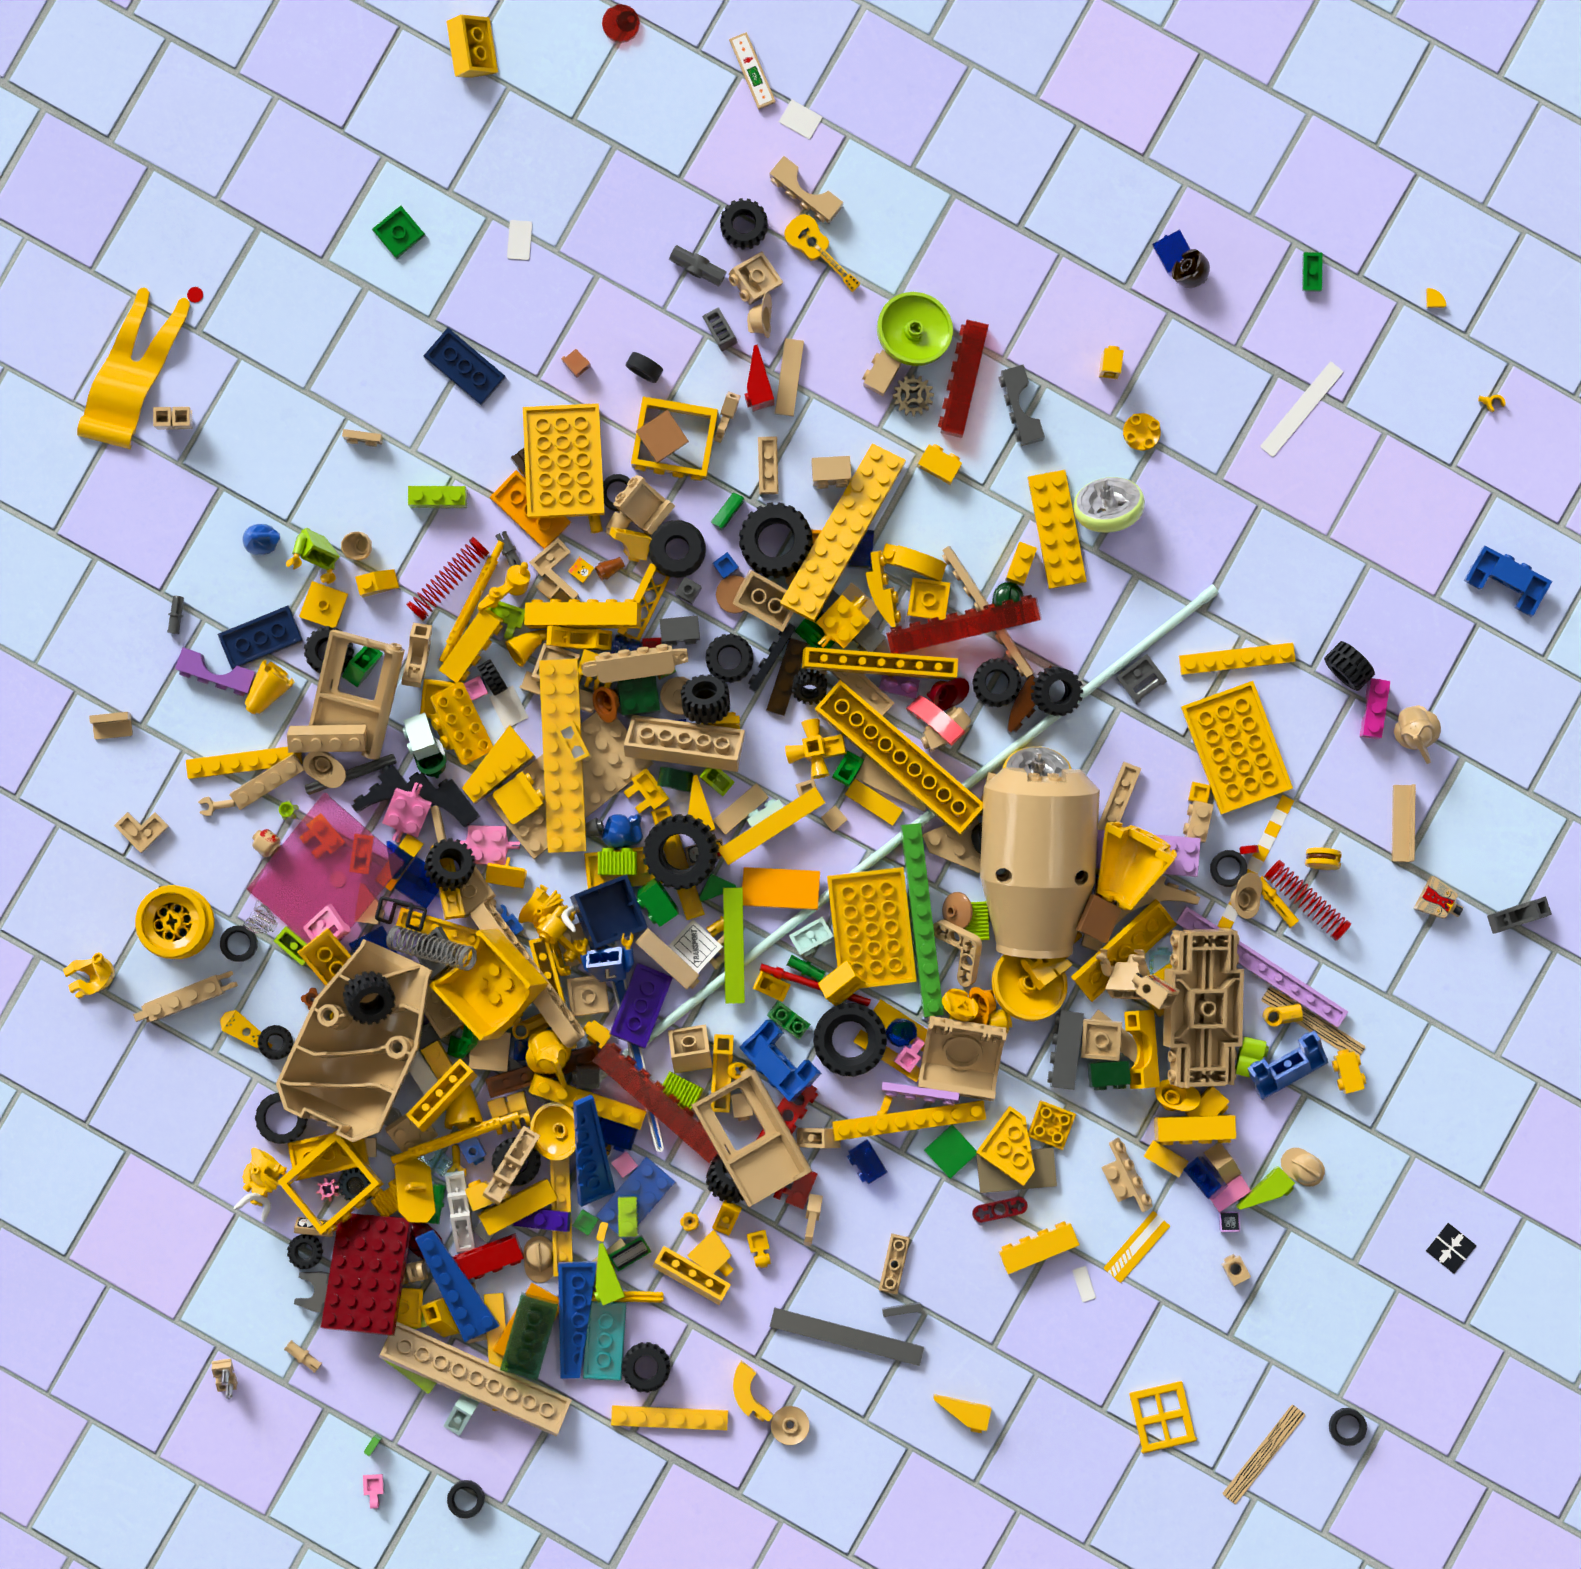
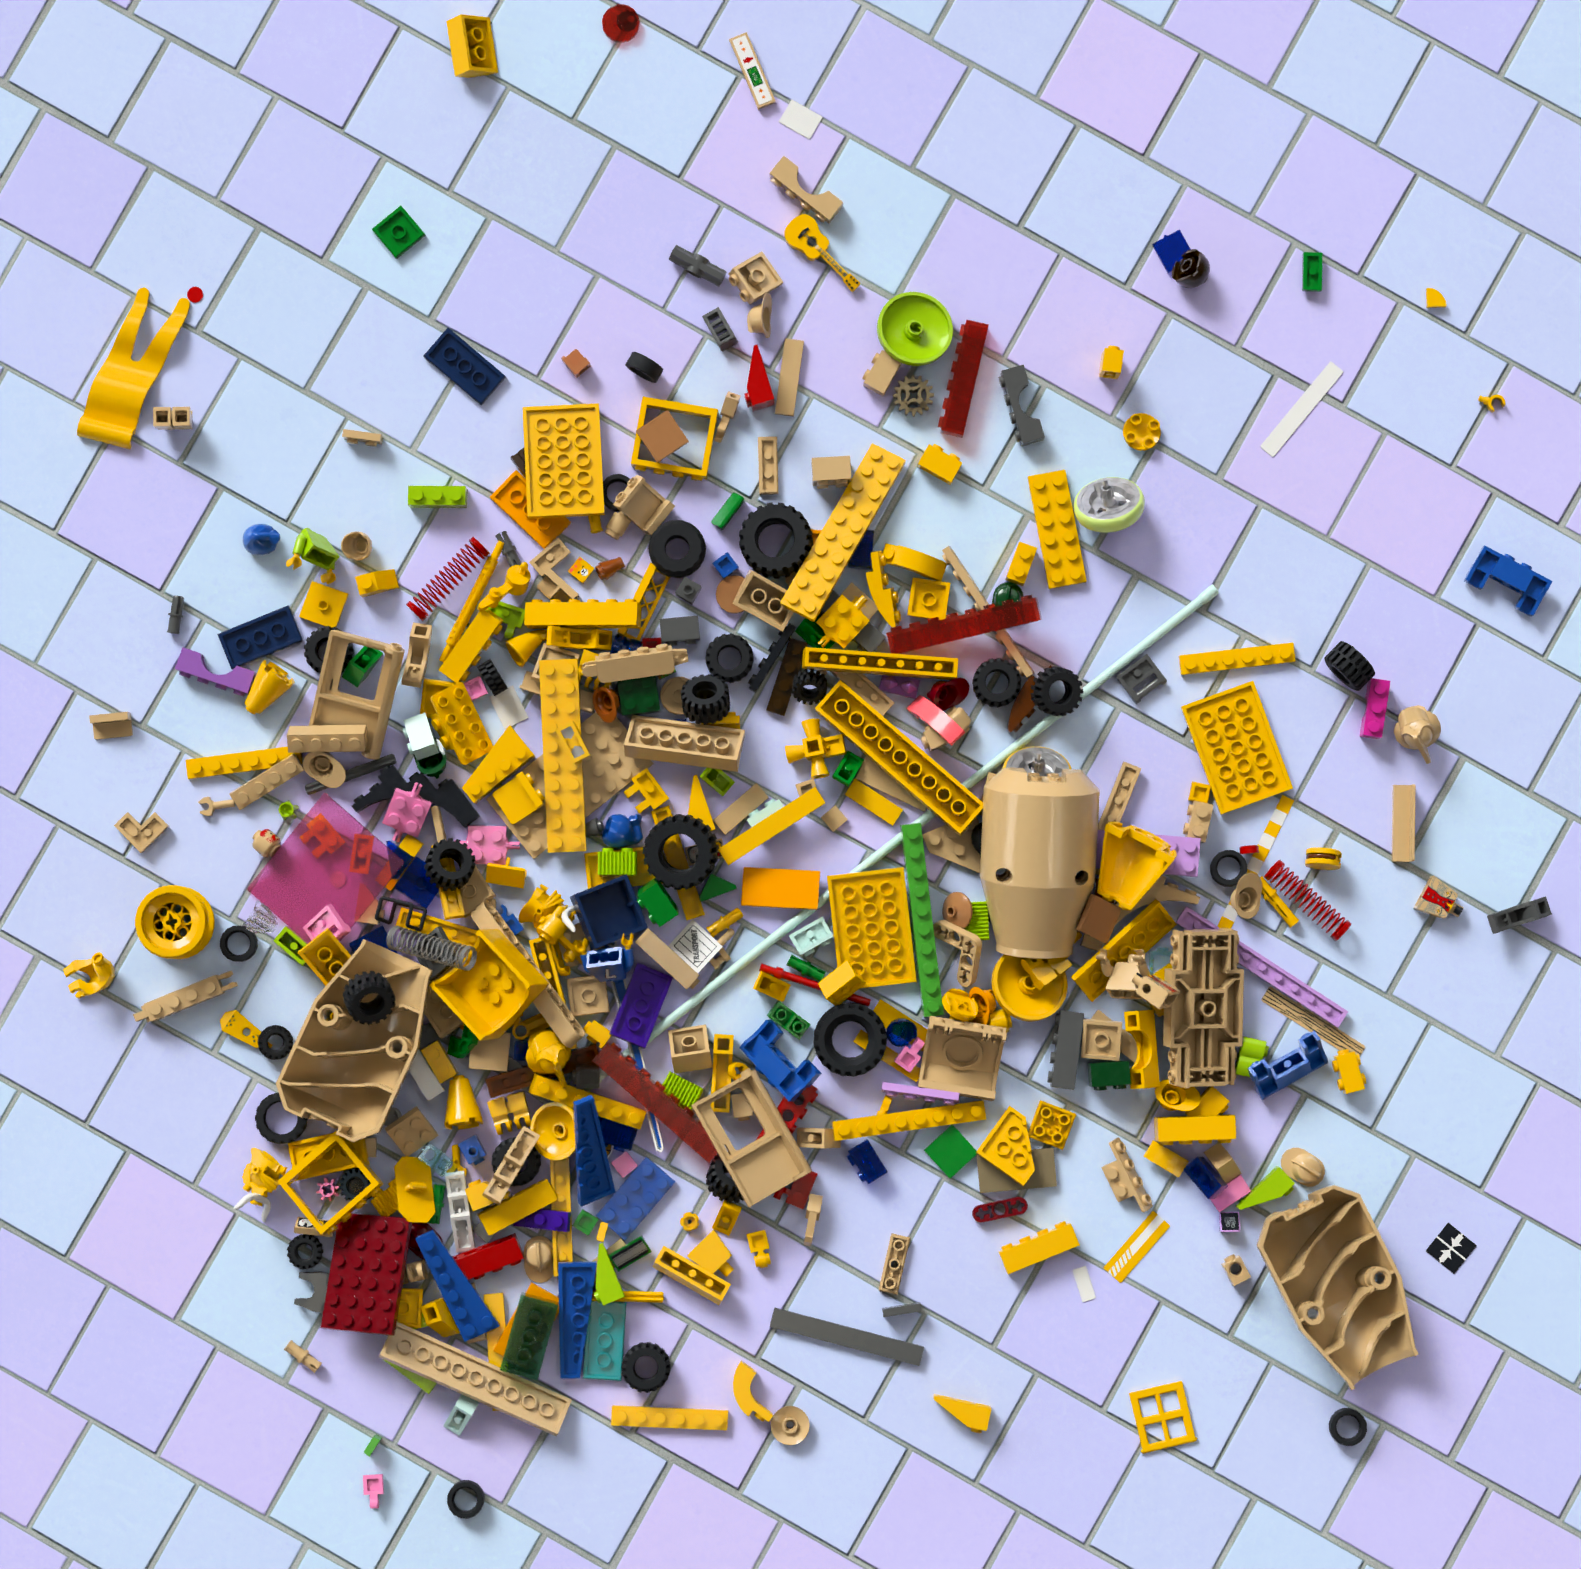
tan piece [212,1358,238,1399] -> none
dark orange plate [301,988,319,1010] -> none
yellow axle [391,1112,520,1164] -> none
yellow brick [406,1058,478,1132] -> none
white sticker [507,220,532,260] -> none
yellow arch [609,527,652,562] -> none
lime brick [618,1196,639,1237] -> none
clear green beam [657,767,694,792] -> none
black tyre [720,198,768,250] -> none
lime tile [723,887,745,1004] -> none
tan sticker [1223,1405,1305,1504] -> none
yellow piece [1262,1004,1303,1027] -> none
none -> tan cylinder [1257,1185,1419,1390]

